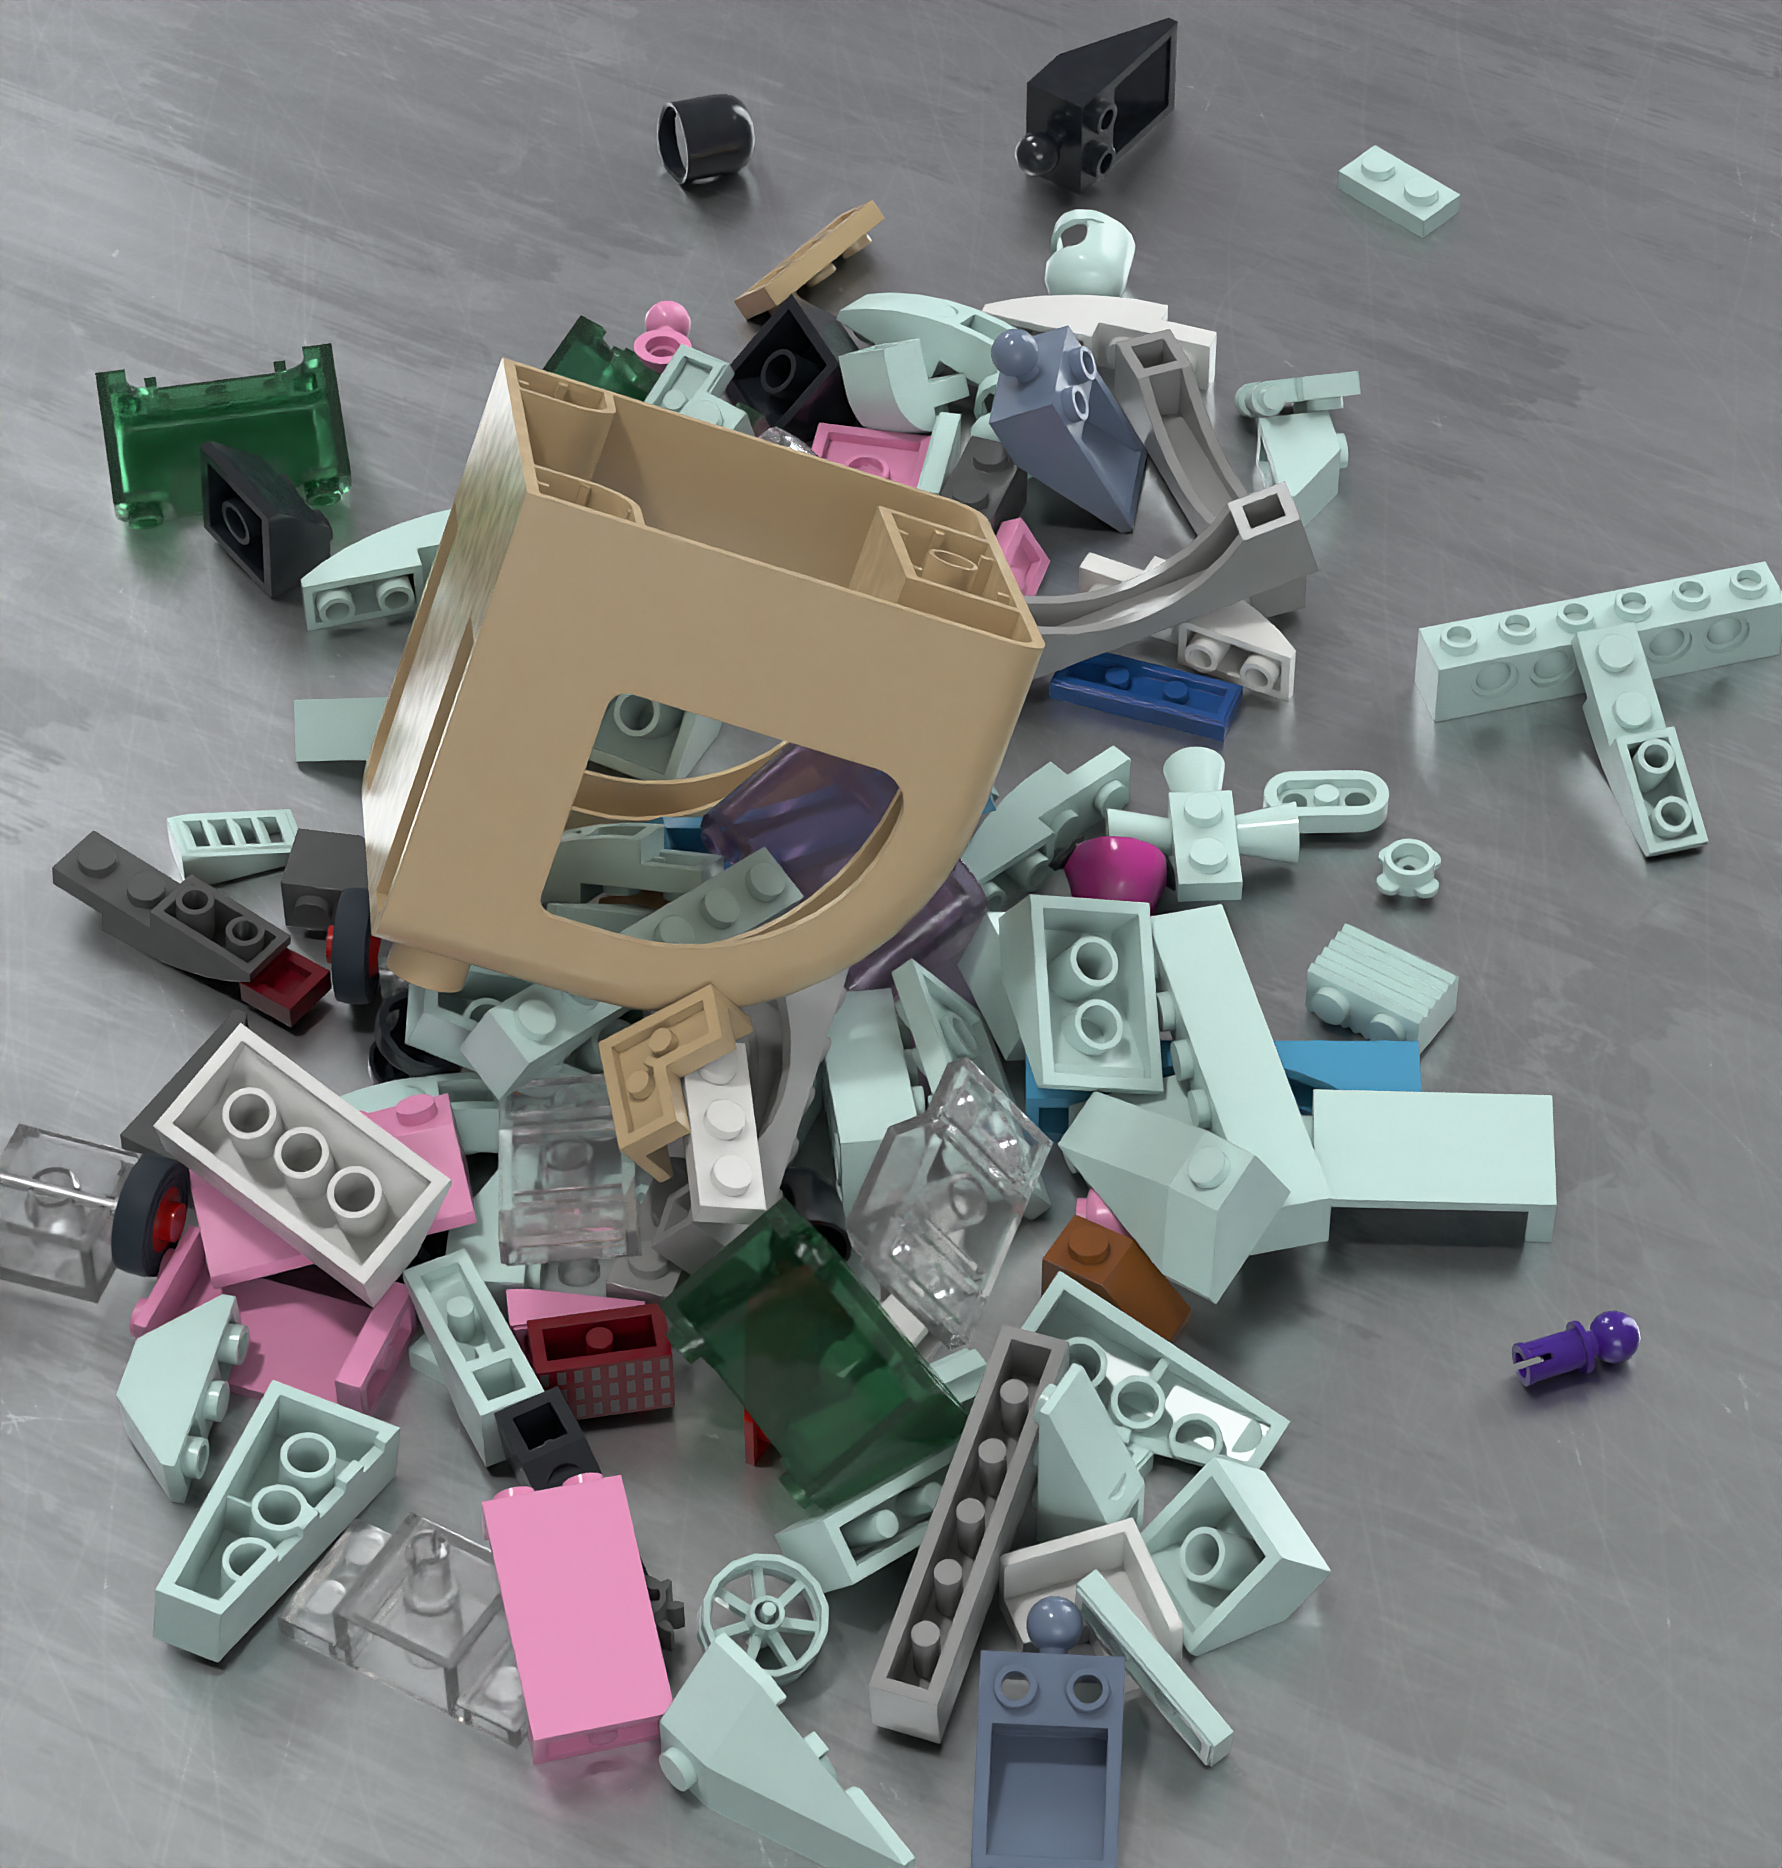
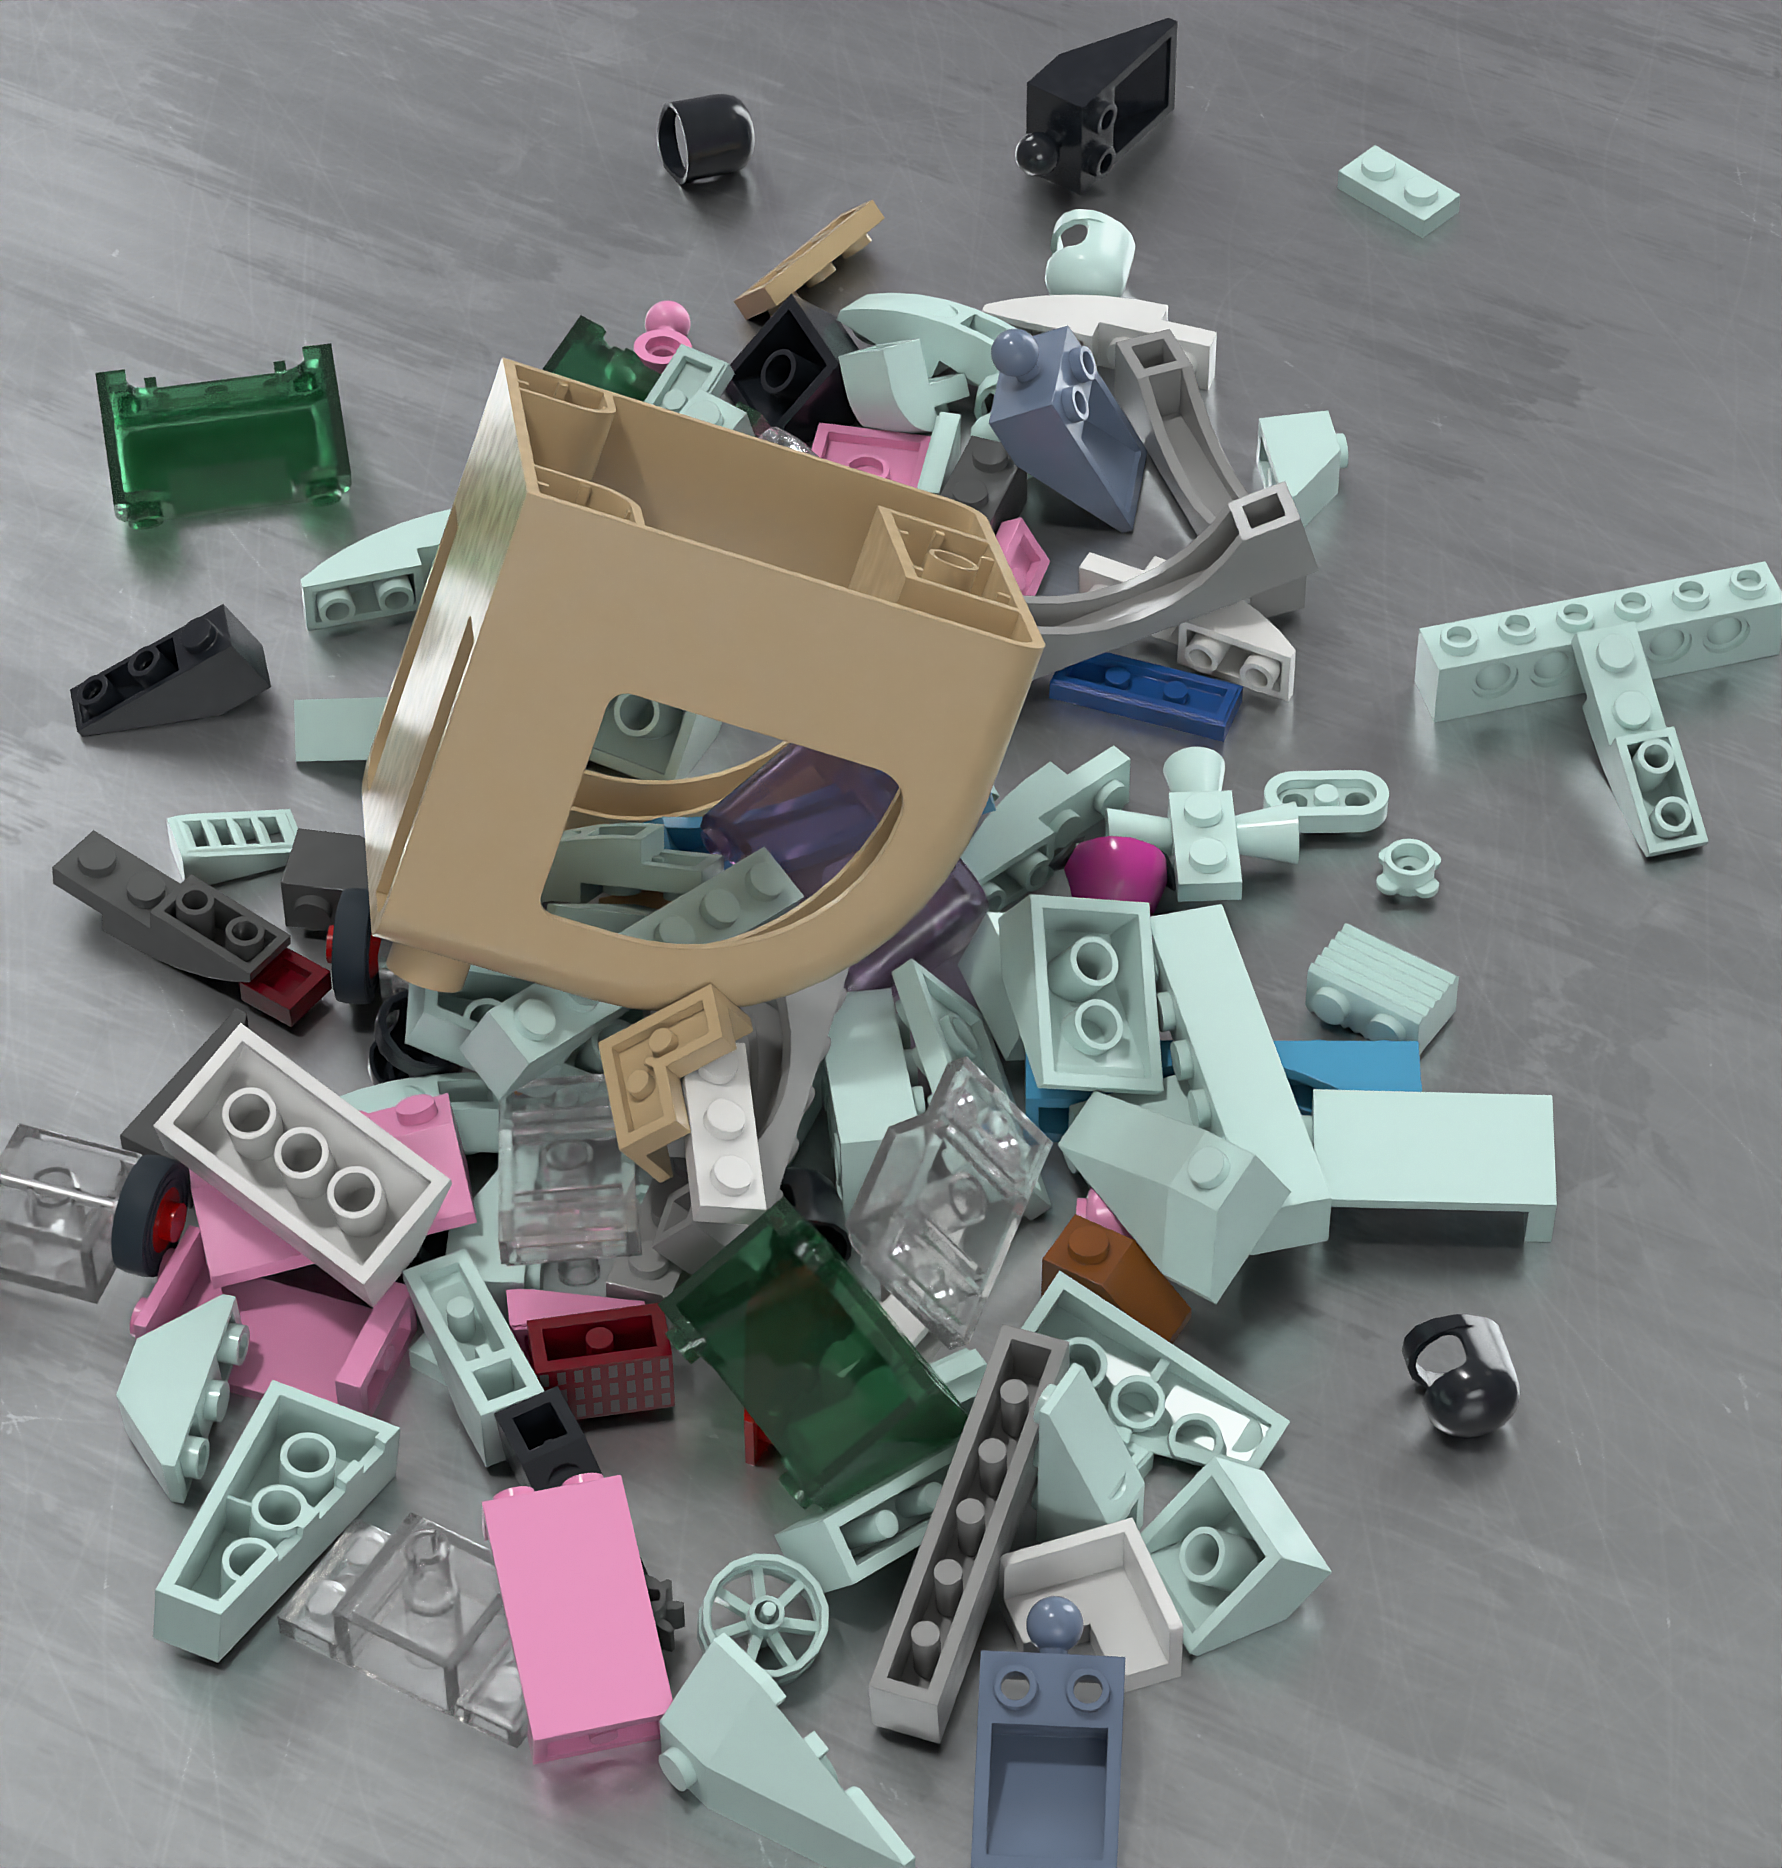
black slope [199,441,333,599] -> none
light aqua tile [1075,1569,1234,1767] -> none
light aqua plate [1234,371,1361,418] -> none
dark purple pin [1512,1310,1641,1386] -> none
none -> black slope [70,604,271,737]
none -> black helmet [1401,1314,1521,1439]

